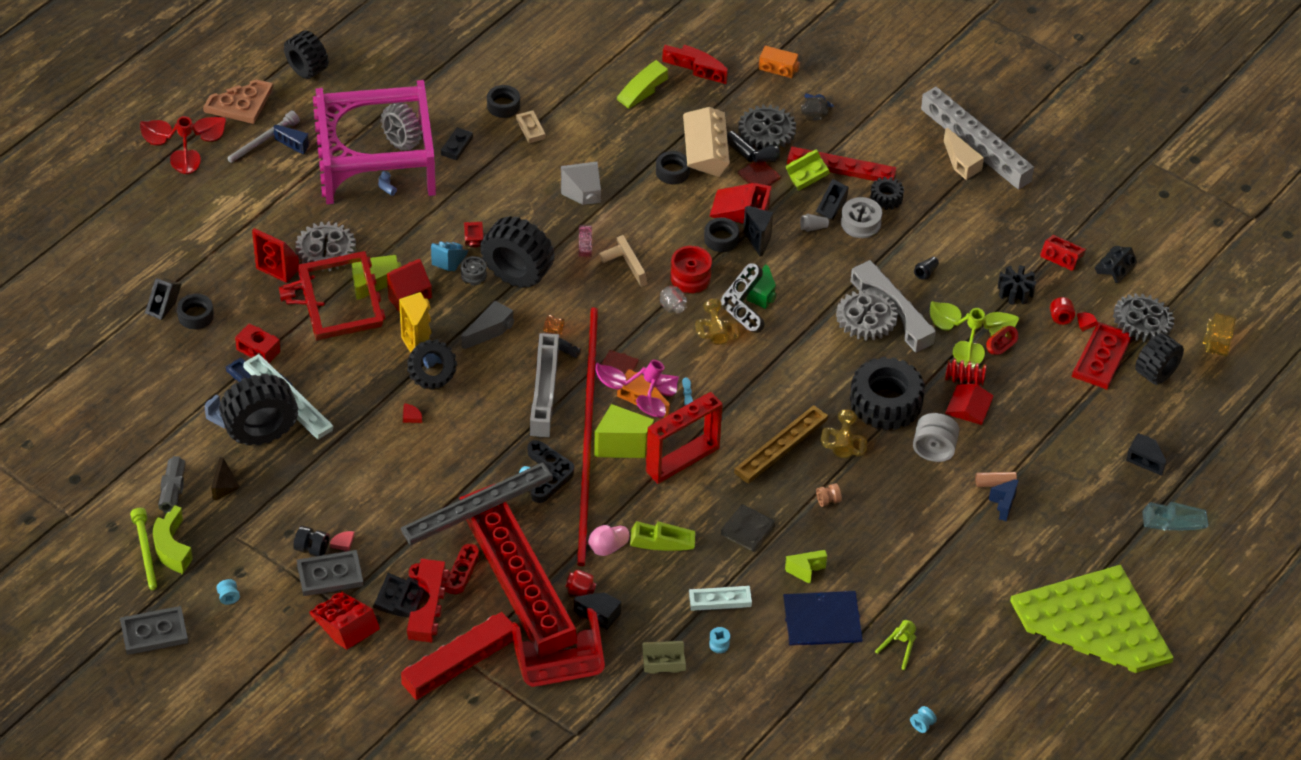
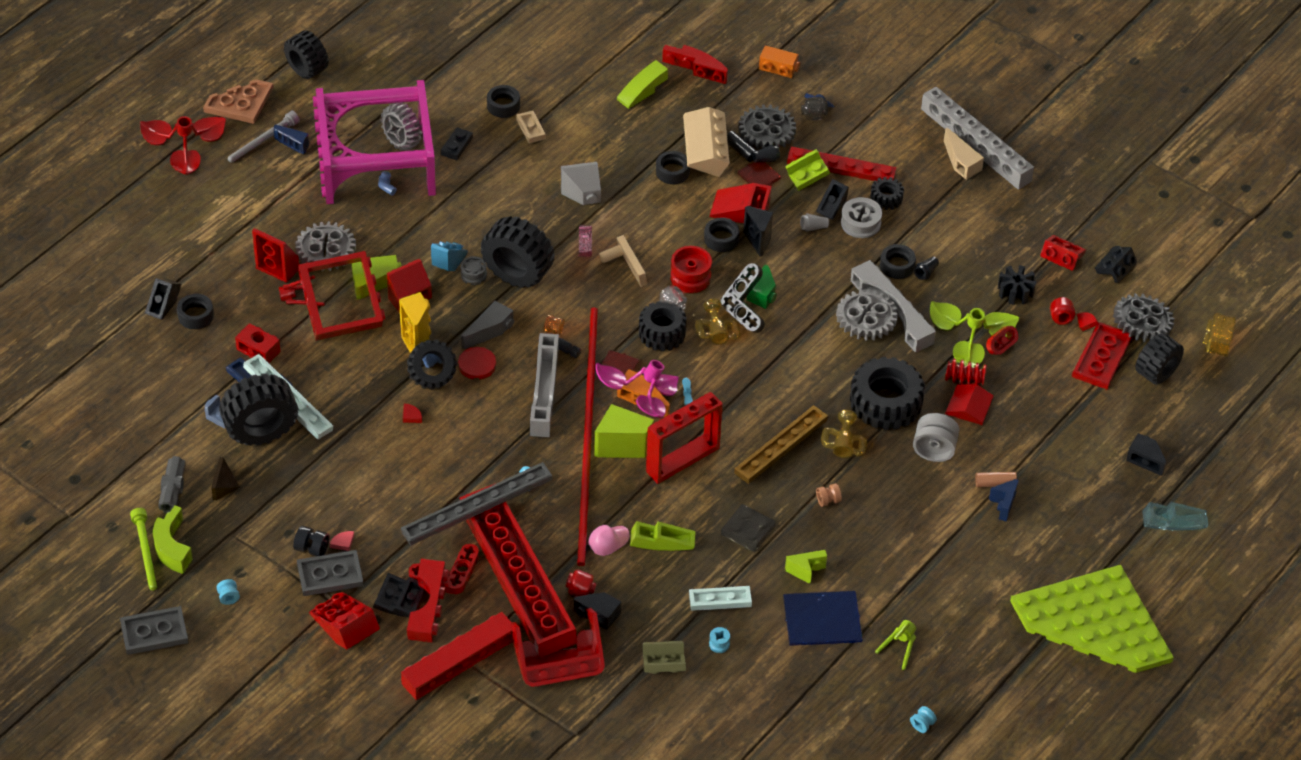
red bracket [464,222,484,248] -> none
black beam [527,440,574,503] -> none
none -> red tile [458,347,496,380]
none -> black tyre [639,301,687,351]
none -> black tyre [880,244,916,279]

